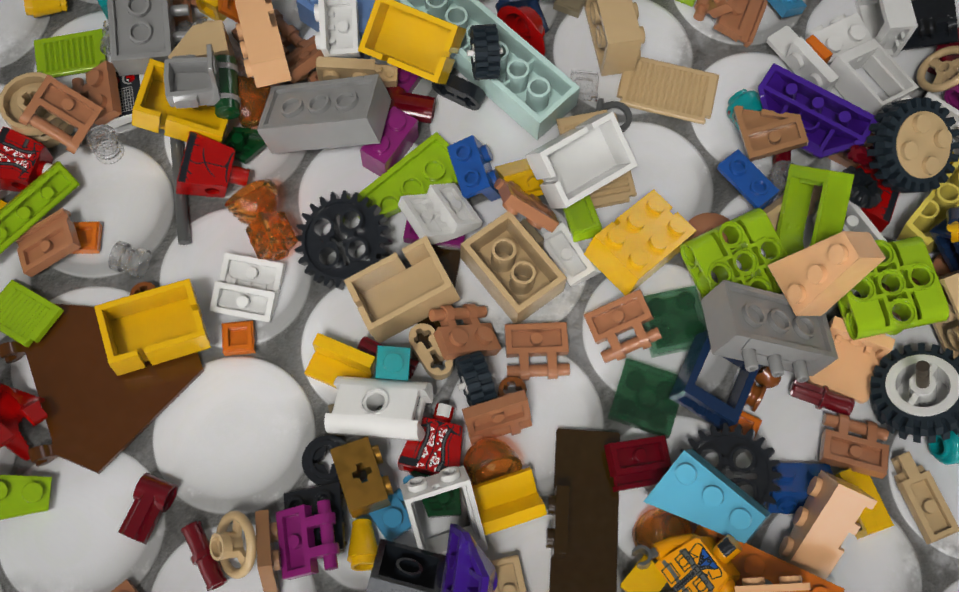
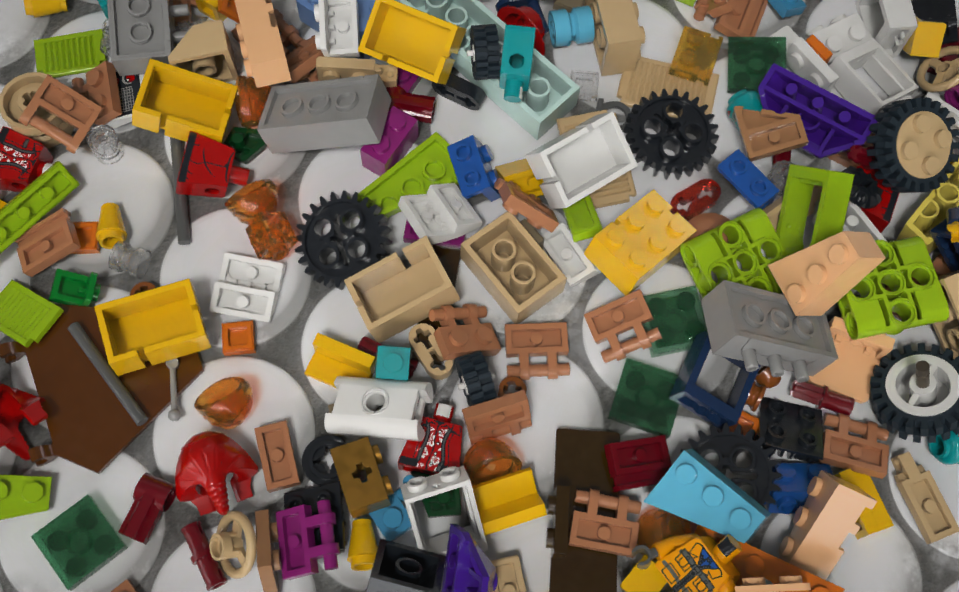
light grey piece [164,44,241,120] -> none
none -> clear green plate [31,494,128,591]
none -> green bracket [48,269,101,306]
none -> dark grey bar [68,322,149,426]
none -> yellow cone [96,203,127,249]
none -> light grey hinge [166,358,181,421]
none -> red piece [175,431,258,516]
none -> clear orange hat [194,377,253,430]
none -> nougat plate [254,420,301,493]
none -> teal torso [499,24,536,103]
none -> medium azure wheel [548,5,595,48]
none -> nougat plate [568,489,642,558]
none -> black gear [623,89,719,180]
none -> clear yellow plate [668,26,723,86]
none -> clear red beam [670,179,721,221]
none -> clear green plate [727,37,786,93]
none -> black hinge [754,397,824,463]
none -> yellow panel [902,16,946,58]

